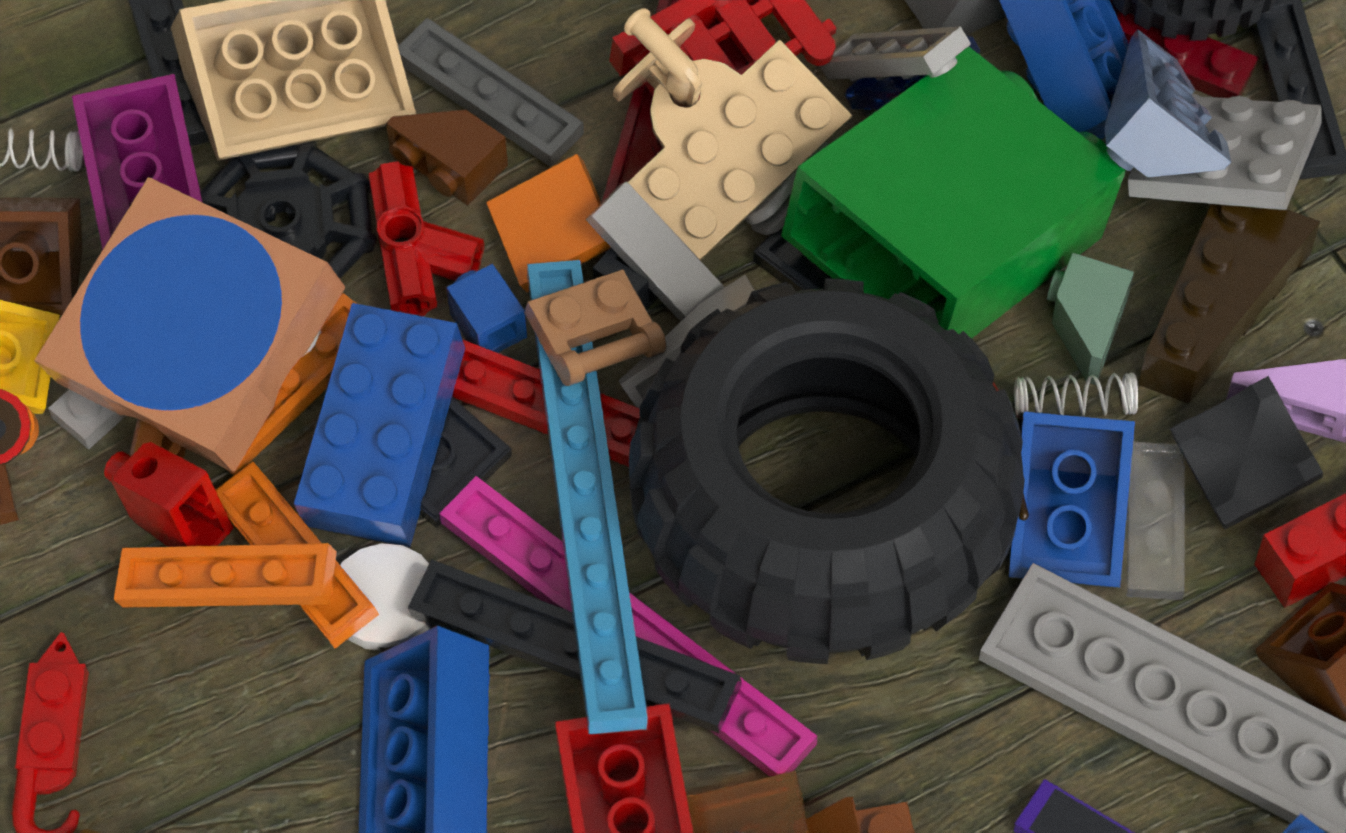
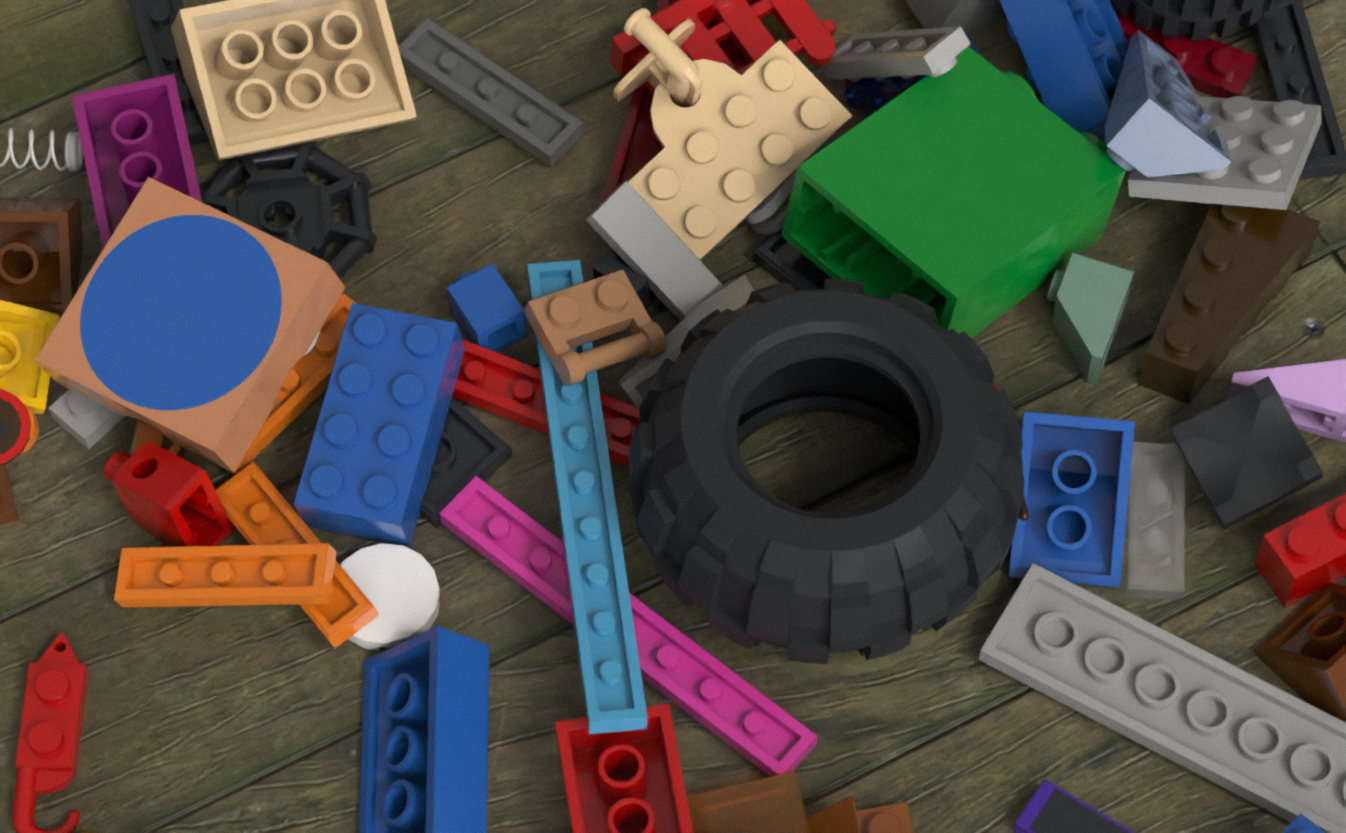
red piece [369,161,485,317] -> none
reddish brown slope [386,110,508,206] -> none
black plate [408,559,742,734] -> none
orange tile [486,154,611,293] -> none
white piece [1014,372,1138,420] -> none

